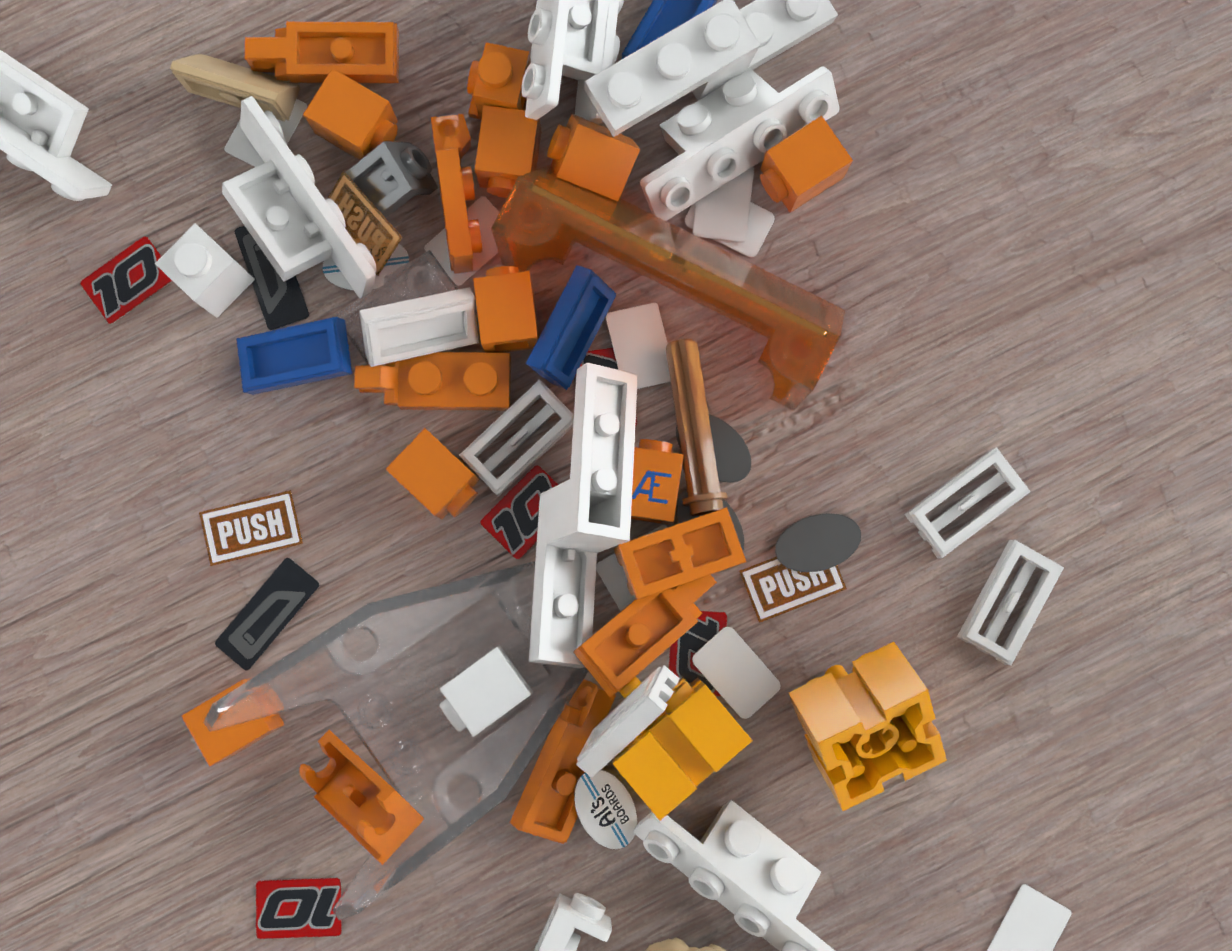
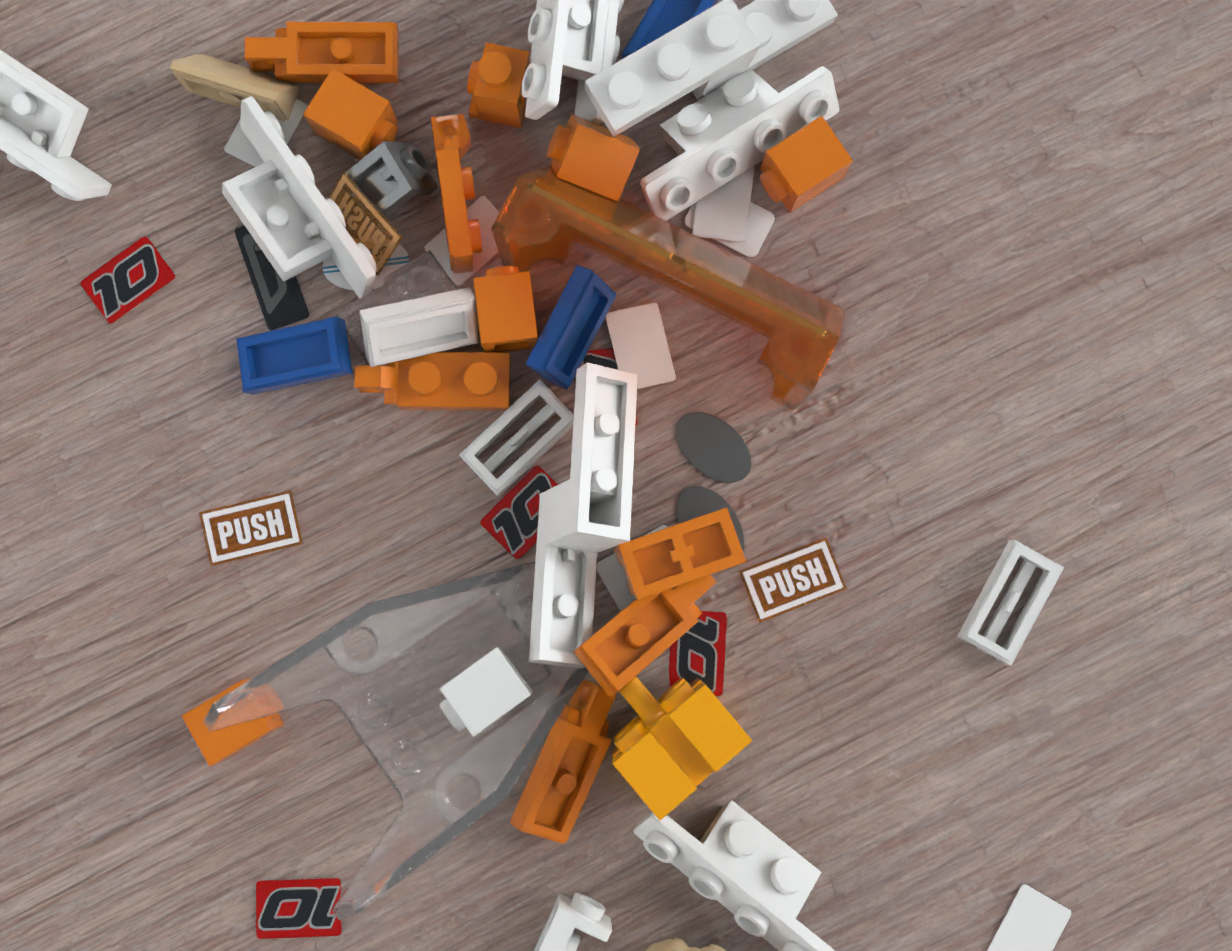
white brick [155,223,255,318] -> none
black sticker [215,558,320,671] -> none
orange hinge [299,730,424,865] -> none
orange brick [386,428,480,519] -> none
orange brick [474,105,542,198] -> none
white sticker [574,770,637,849] -> none
white tile [576,665,680,778] -> none
orange brick [631,439,684,525] -> none
medium nougat axle [666,339,728,516] -> none
white sticker [692,627,781,719] -> none
dark grey sticker [775,513,861,572] -> none
light orange brick [788,642,947,811] -> none
white tile [904,447,1031,558] -> none

